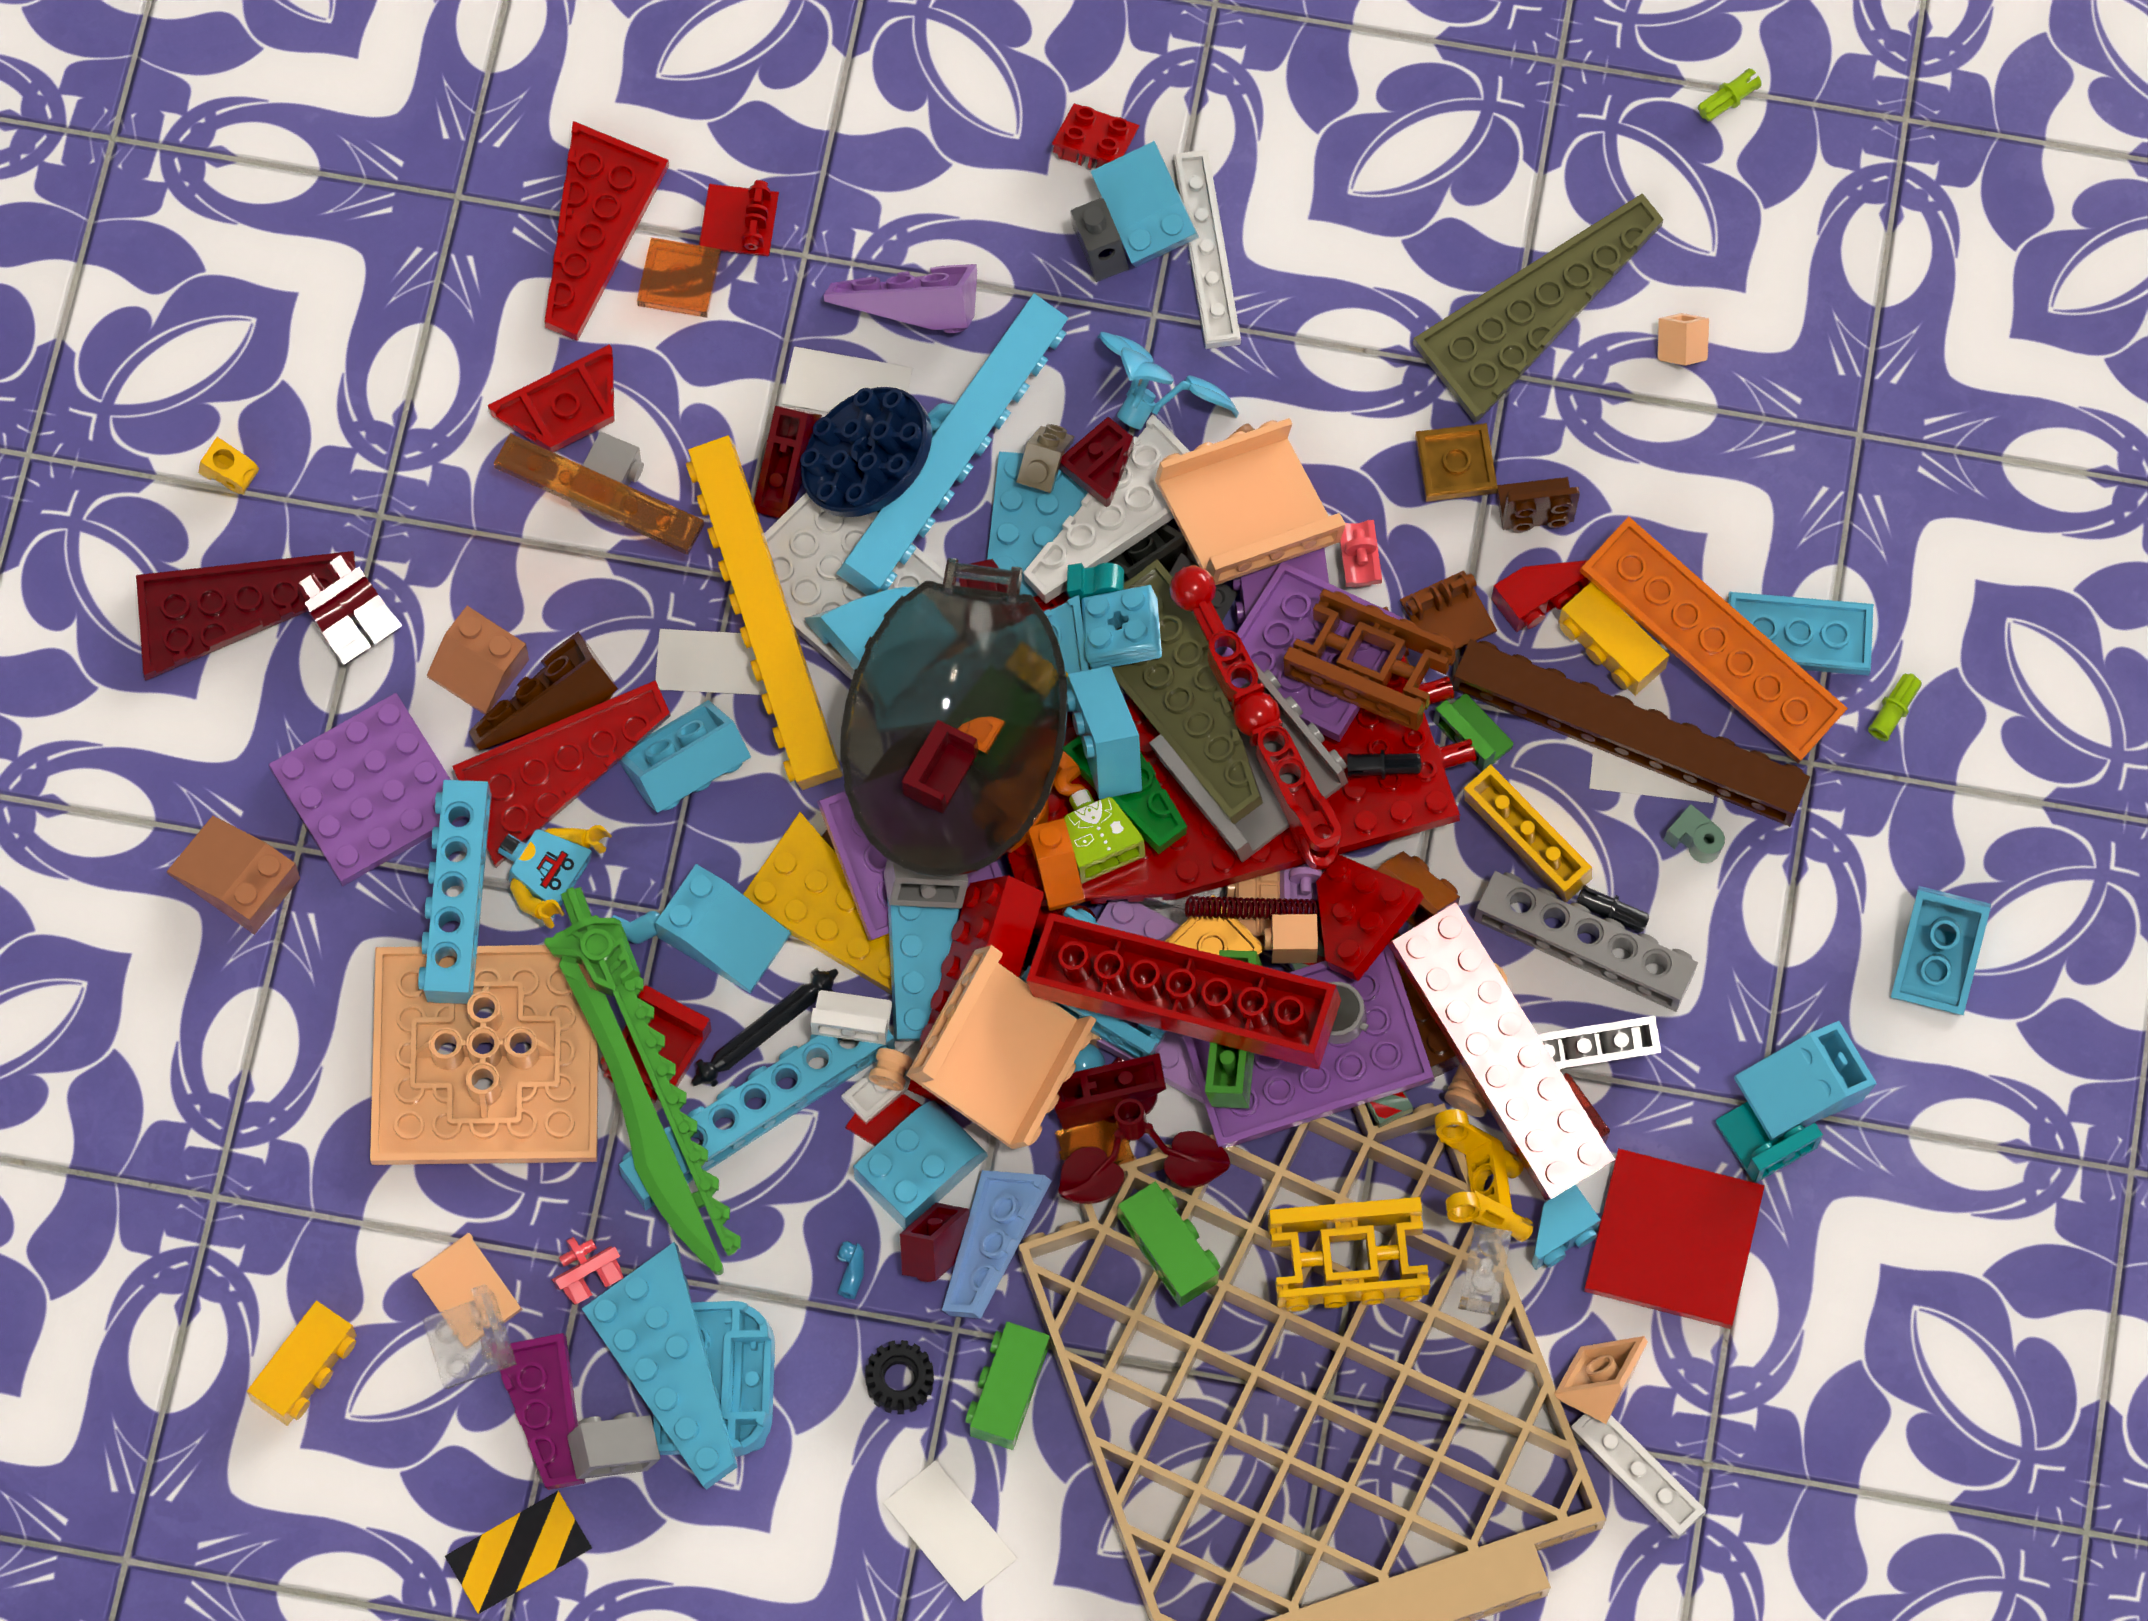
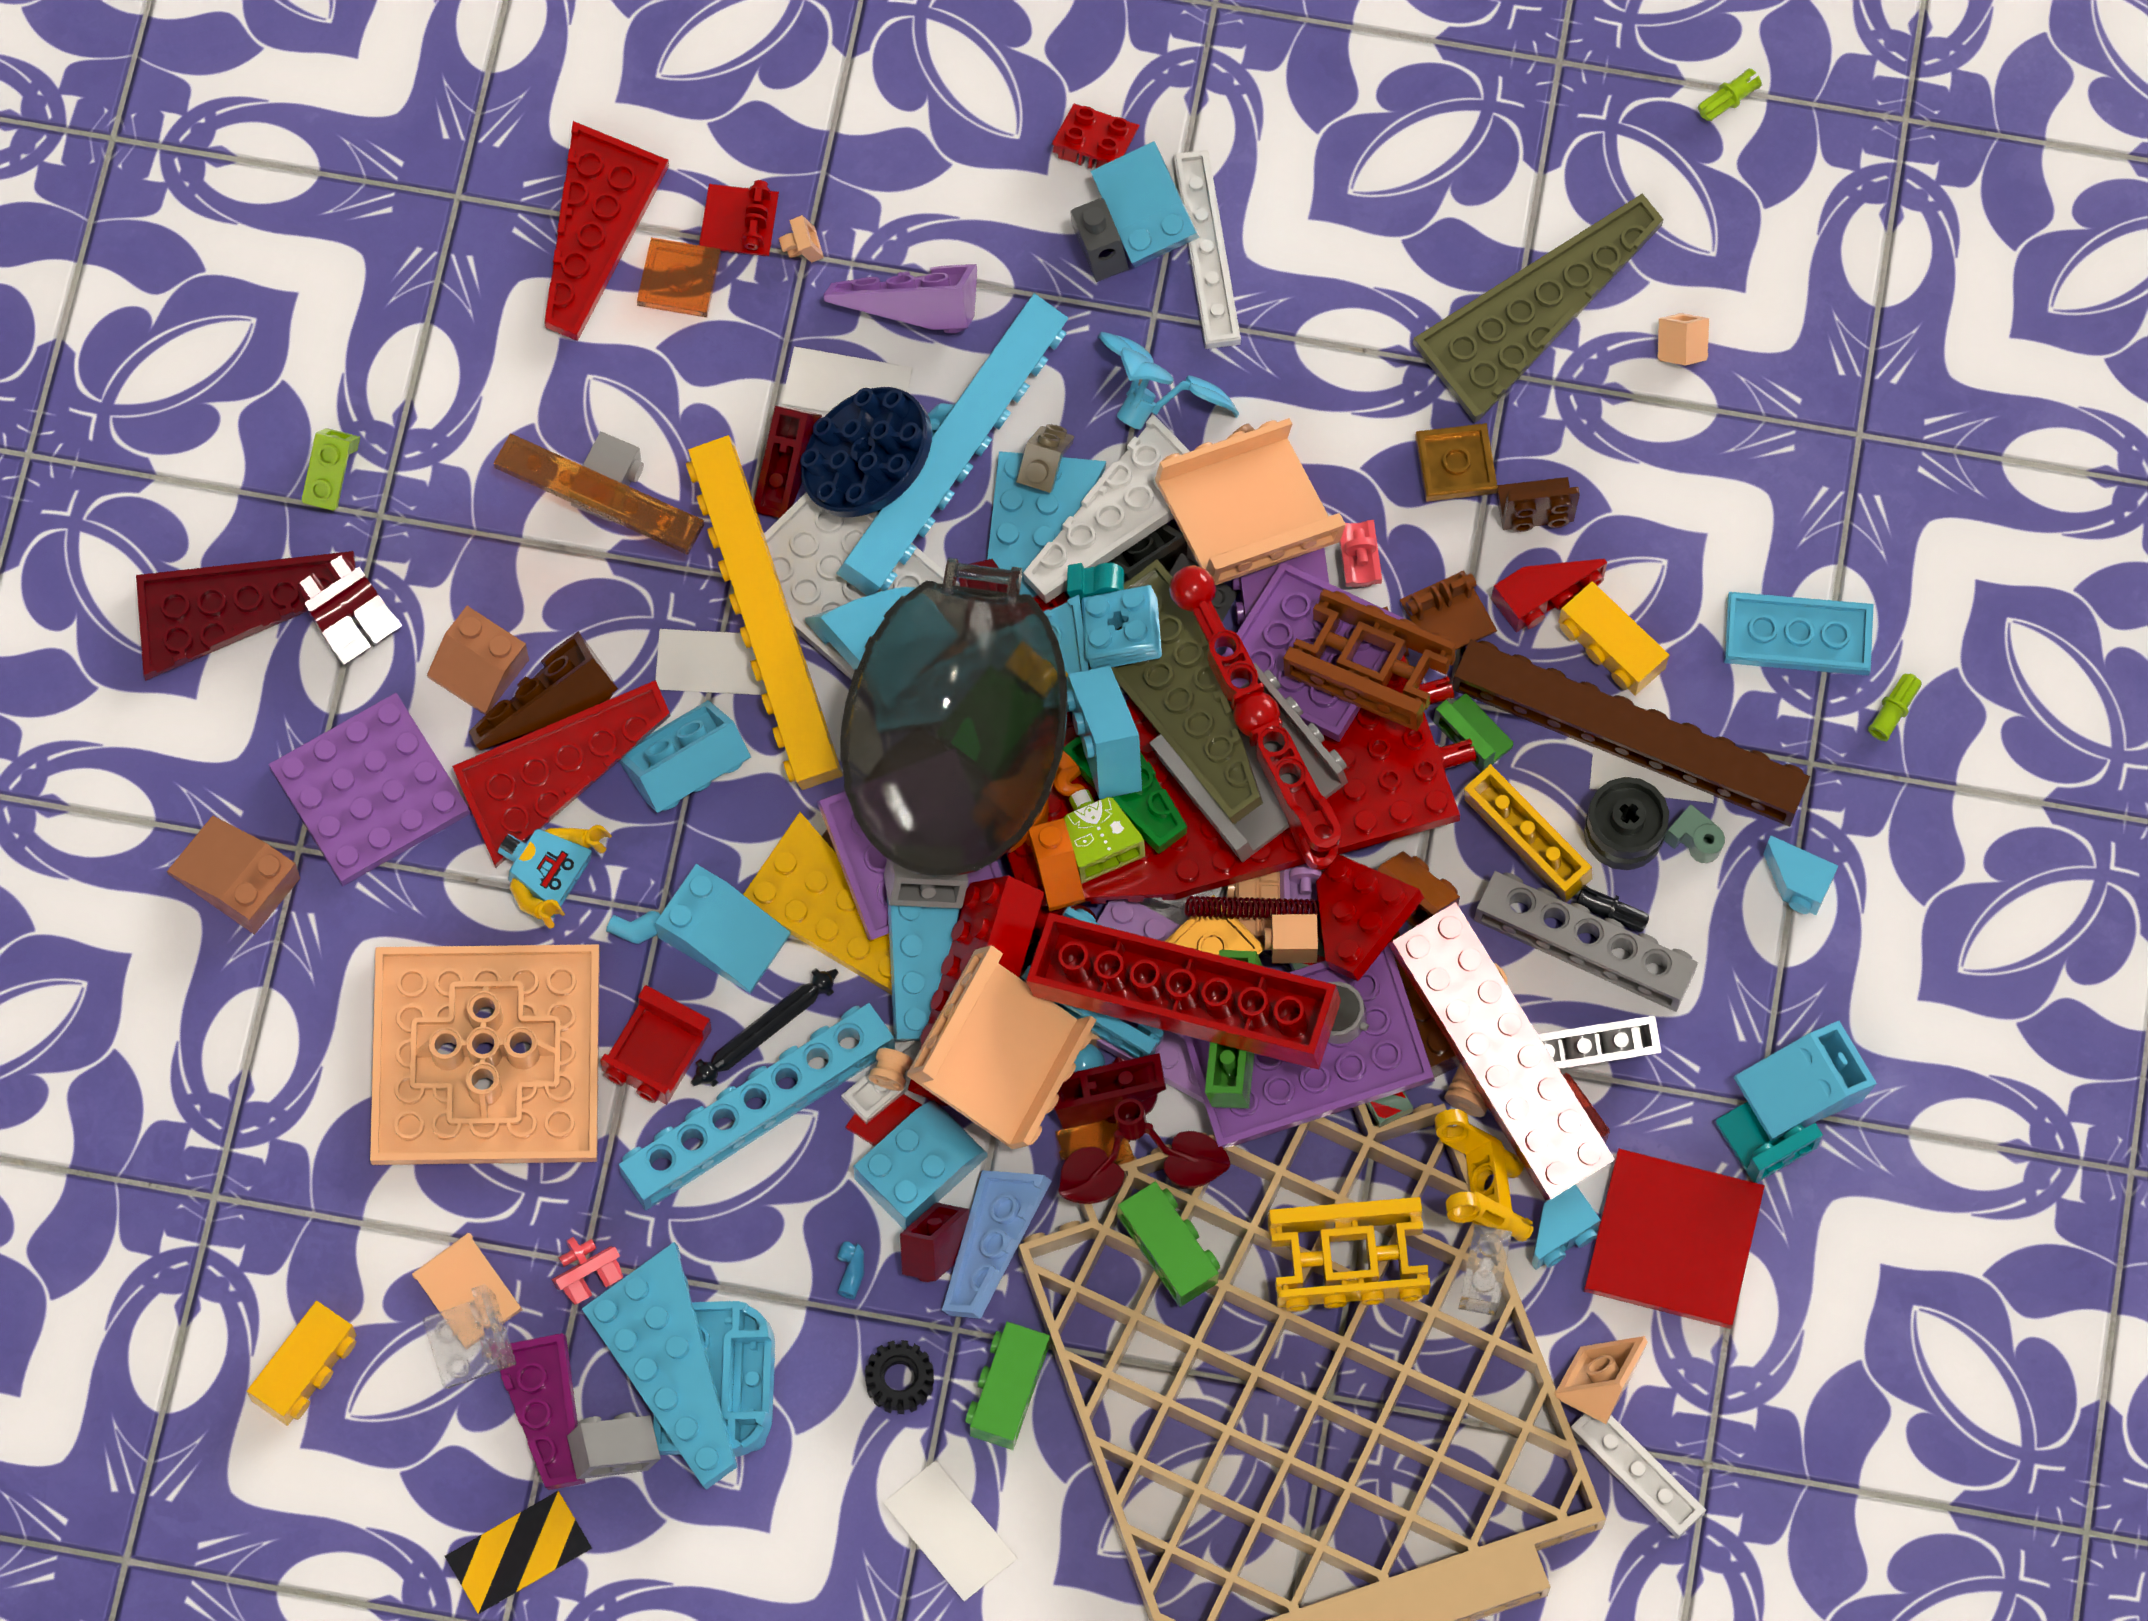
yellow leg [198,437,259,494] -> none
medium azure brick [418,780,492,1004] -> none
red wing [487,344,615,453] -> none
bright green piece [544,887,741,1275] -> none
white panel [811,990,892,1045] -> none
dark red panel [902,720,979,814] -> none
orange tile [958,717,1006,754] -> none
dark red wing [1059,417,1134,507] -> none
black axle [1347,750,1421,779] -> none
orange plate [1579,516,1848,764] -> none
medium azure slope [1891,886,1991,1015] -> none
none -> lime bracket [302,428,360,511]
none -> light nougat tile [779,215,824,263]
none -> pearl dark grey wheel [1584,777,1669,870]
none -> medium azure slope [1763,836,1838,915]

